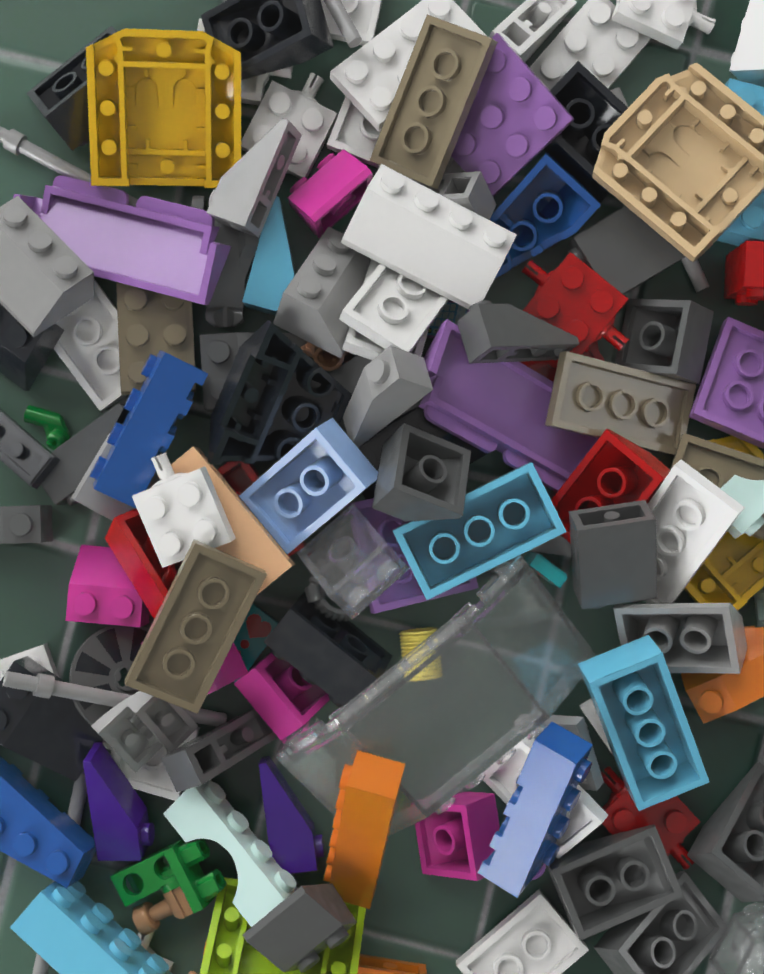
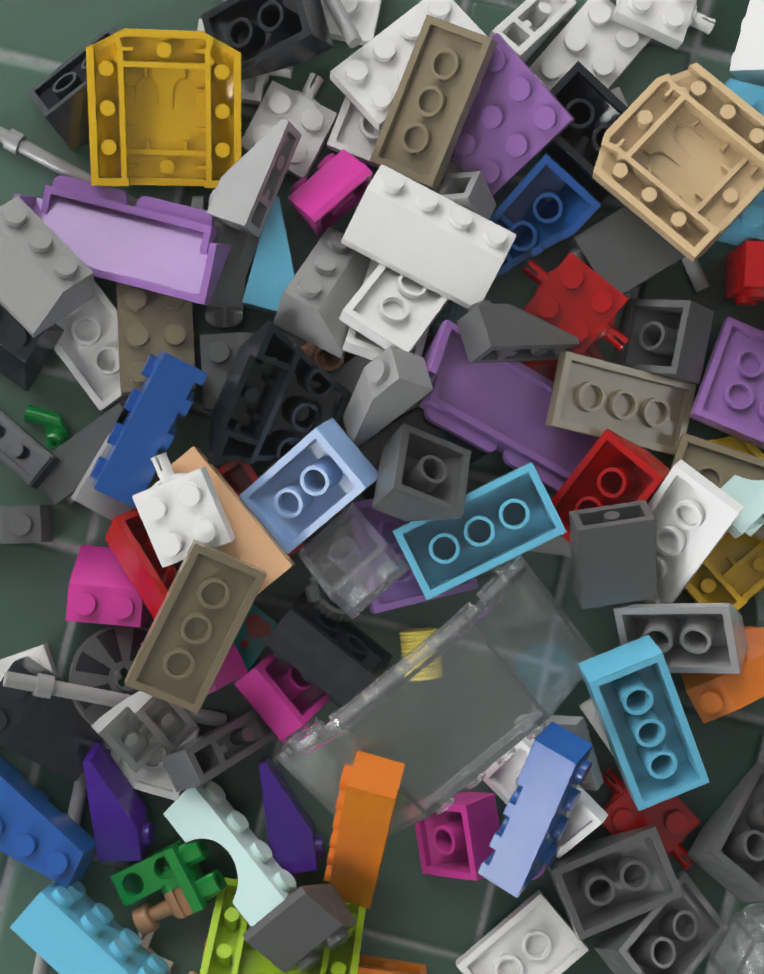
teal tile [521,551,568,588] -> none

